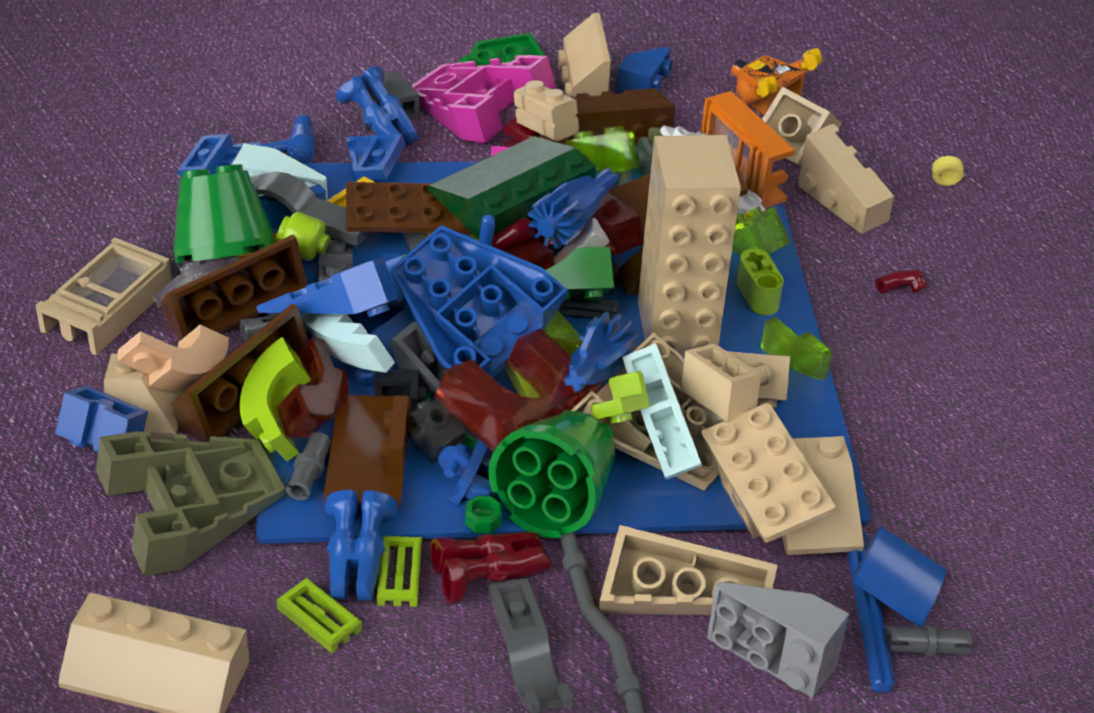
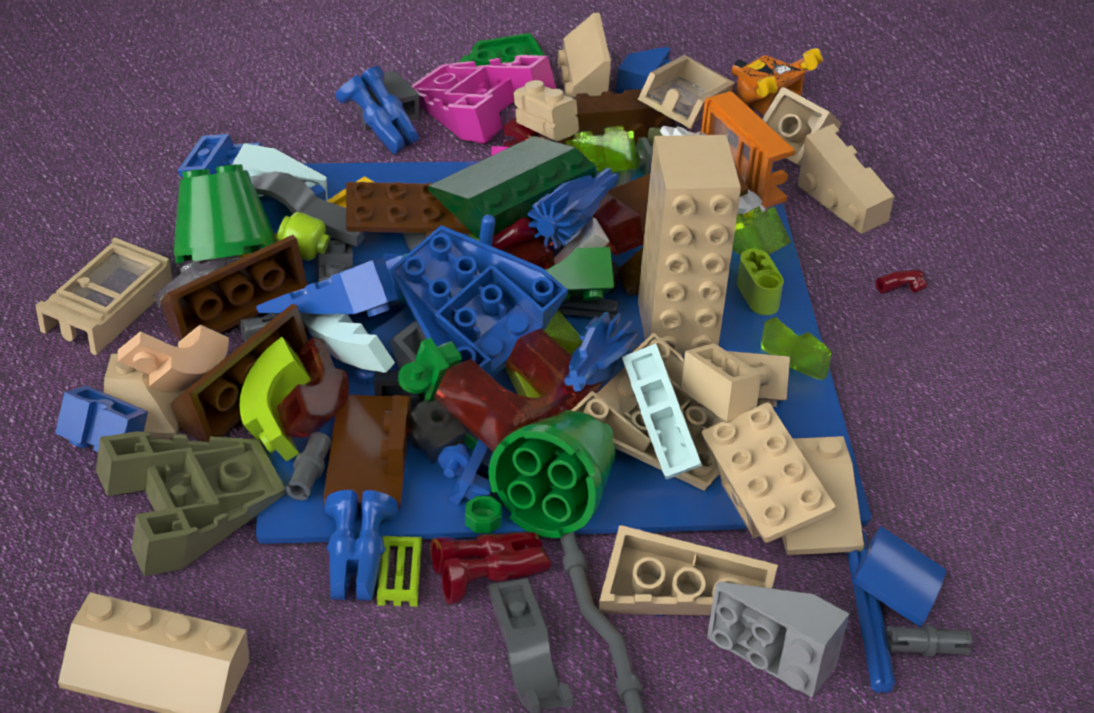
blue piece [256,115,316,164] -> none
lime tile [276,578,362,653] -> none
blue wing [346,134,405,182] -> none
lime bracket [591,371,650,424] -> none
light yellow tile [932,156,964,186] -> none
none -> green hips [398,338,462,406]
none -> tan door [638,55,735,129]

